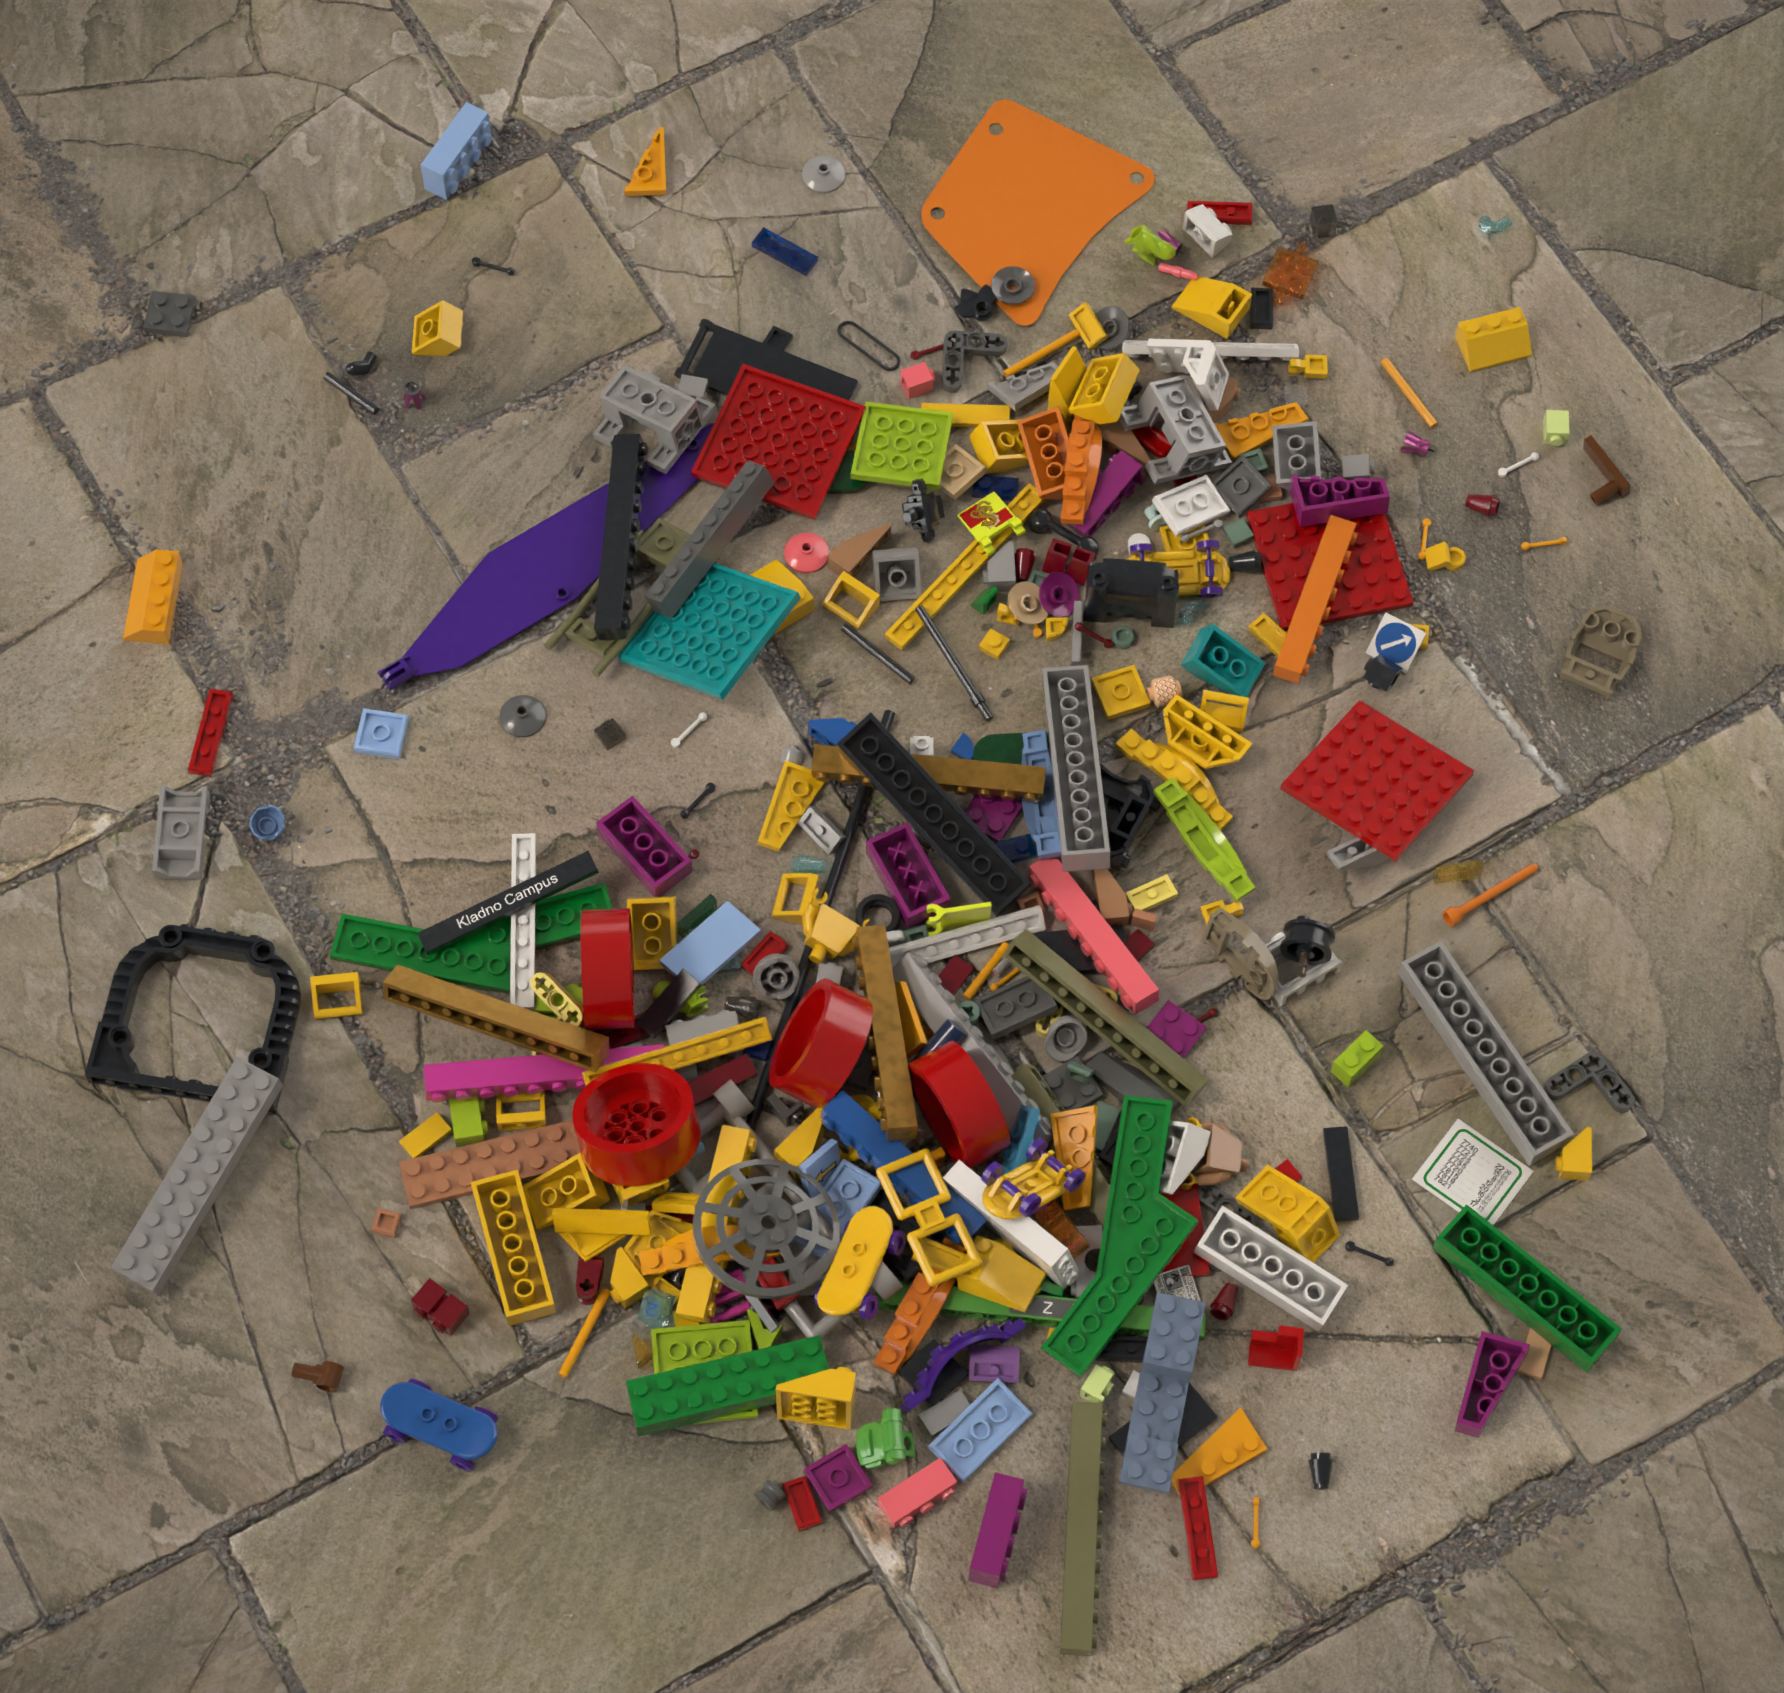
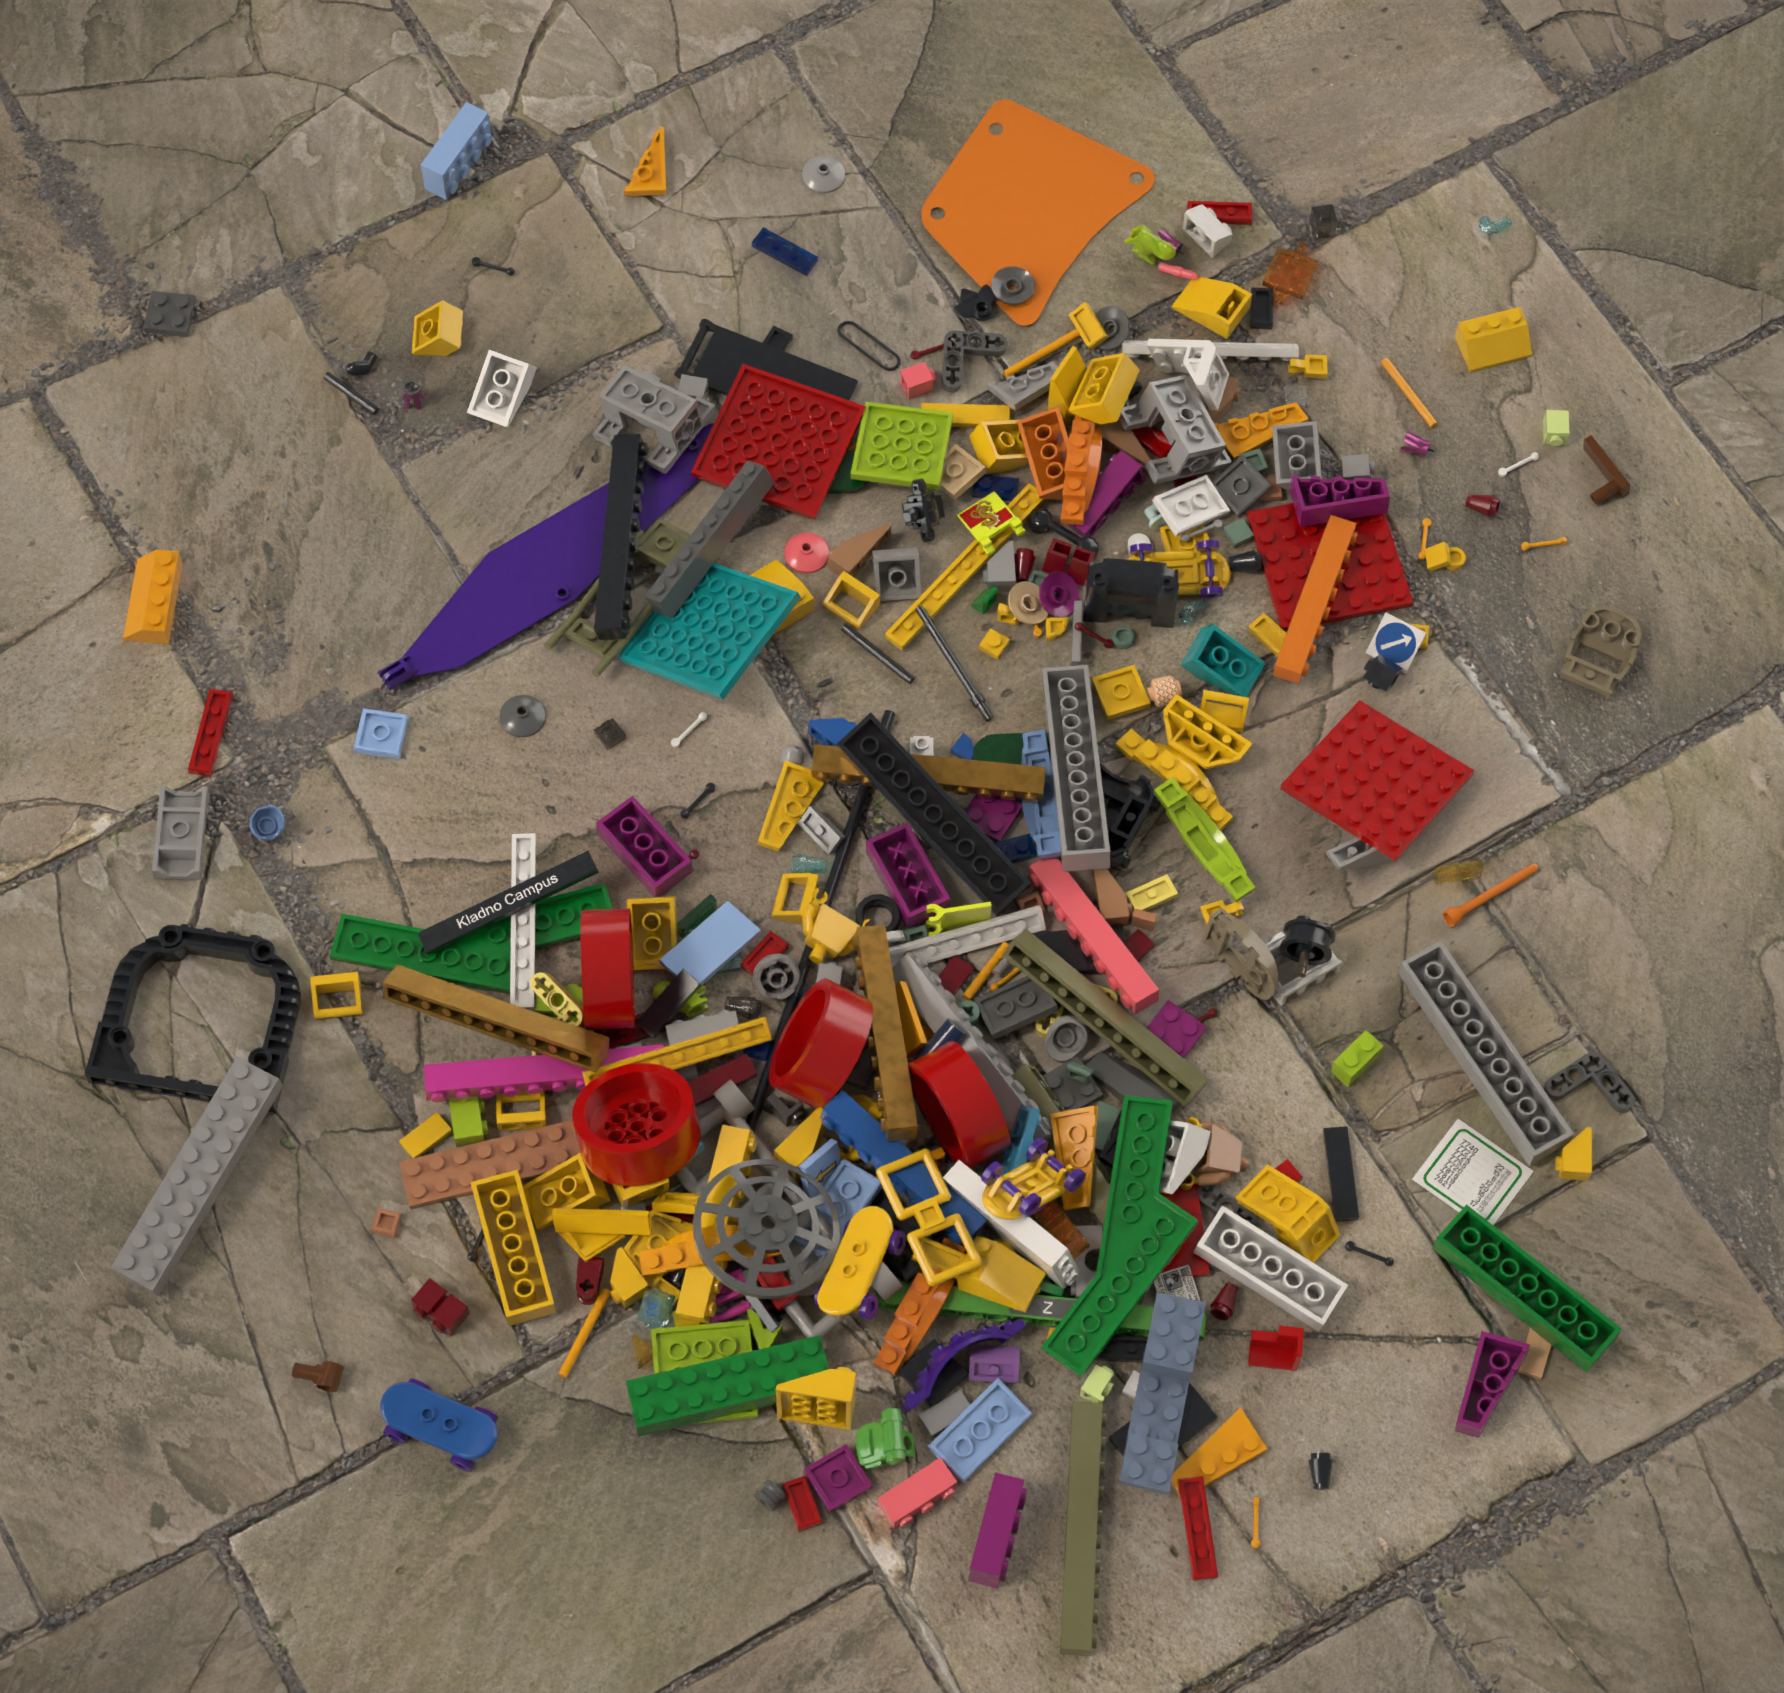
none -> white slope [467,350,537,427]
none -> black hinge [467,1228,484,1261]

